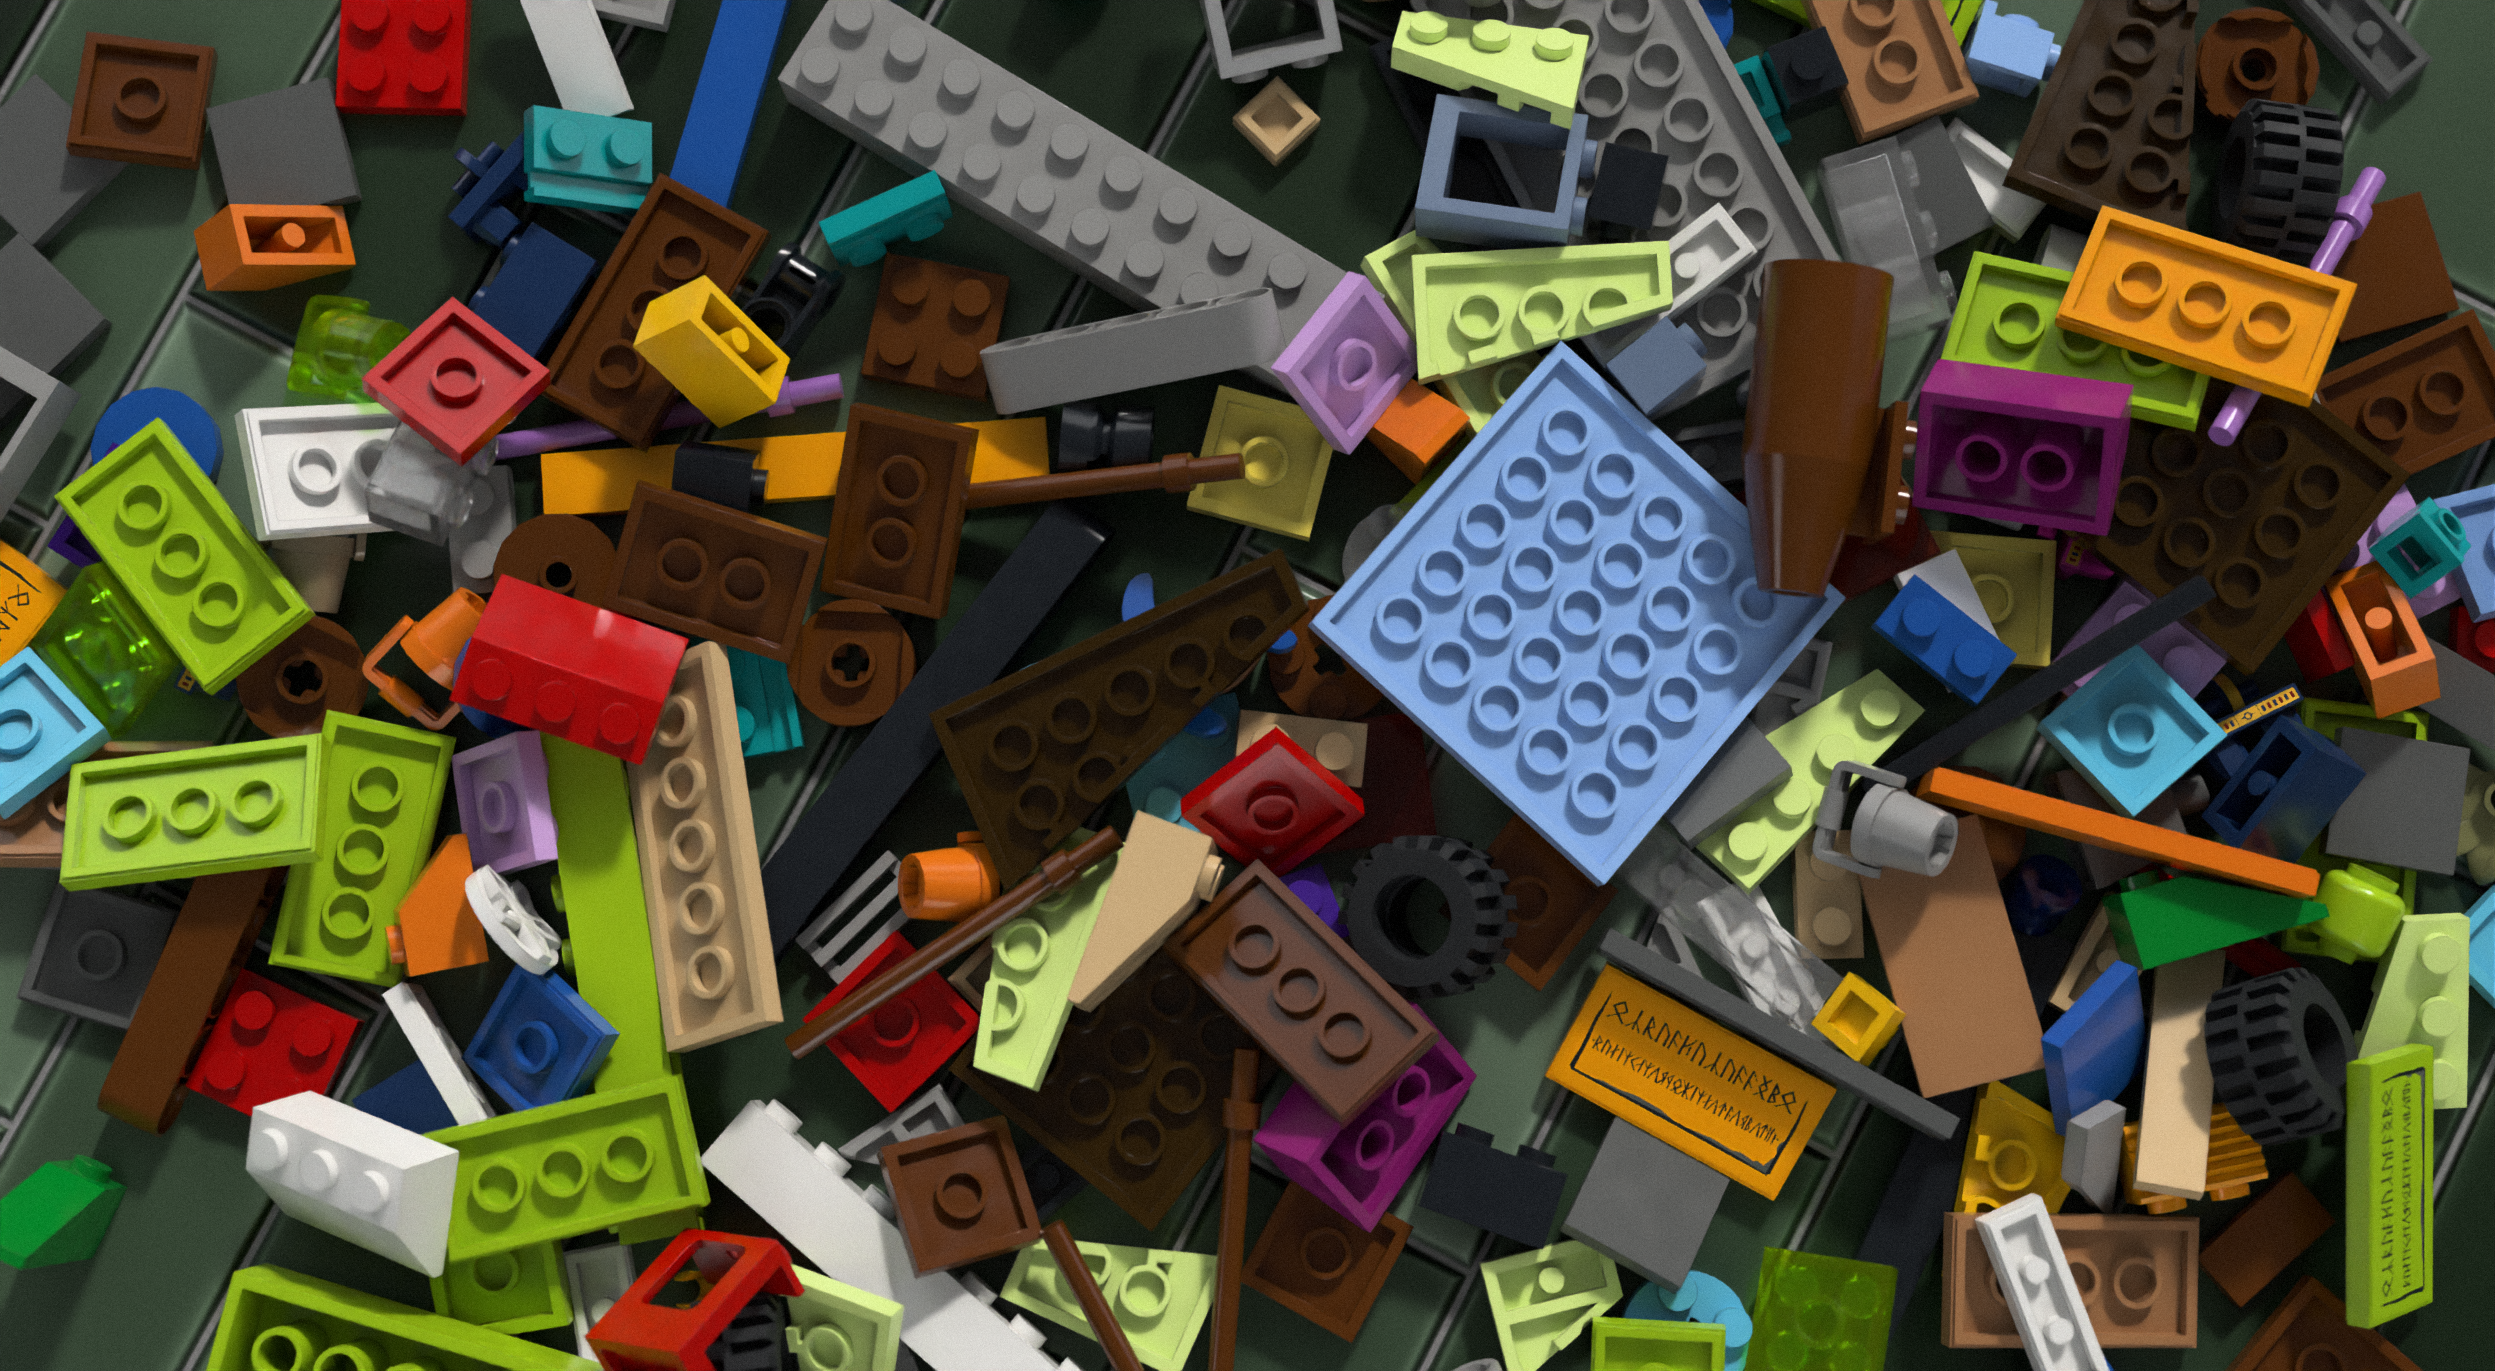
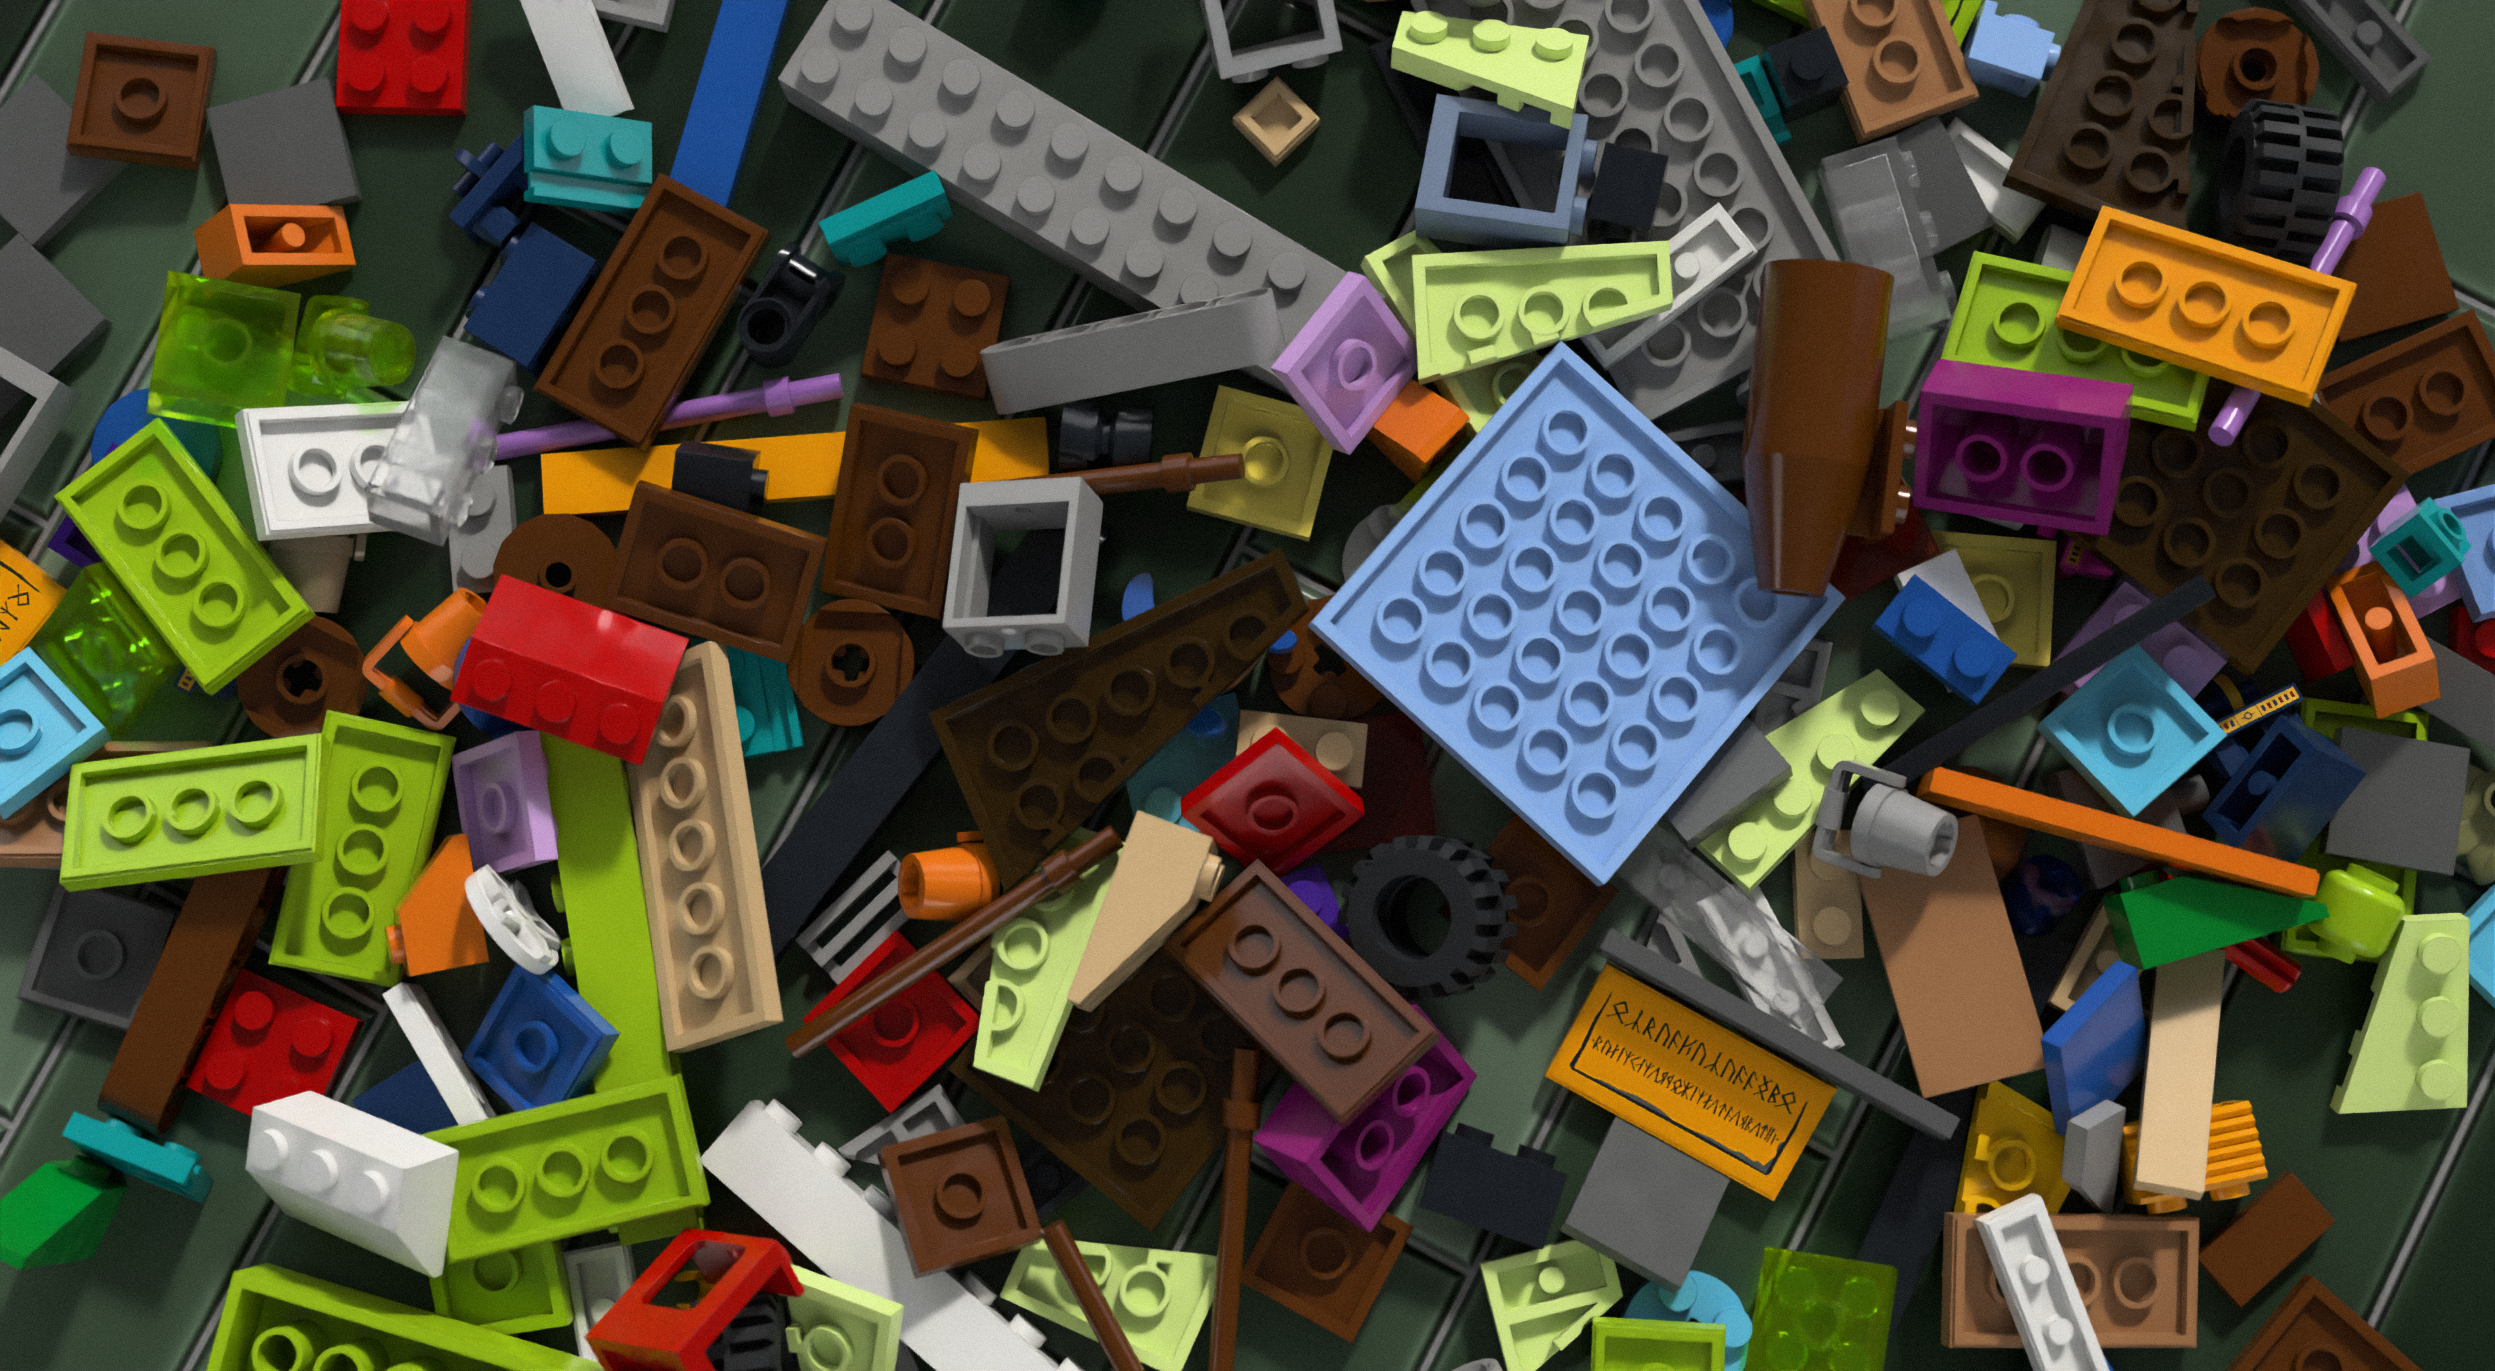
plate [362,297,551,467] -> none
yellow brick [633,275,790,429] -> none
sand blue brick [1606,316,1708,419] -> none
yellow tile [1811,972,1907,1066] -> none
black tyre [2204,967,2359,1146] -> none
lime tile [2346,1043,2434,1329] -> none
none -> teal plate [61,1111,214,1204]
none -> clear neon green brick [146,270,301,429]
none -> light grey window [942,477,1103,658]

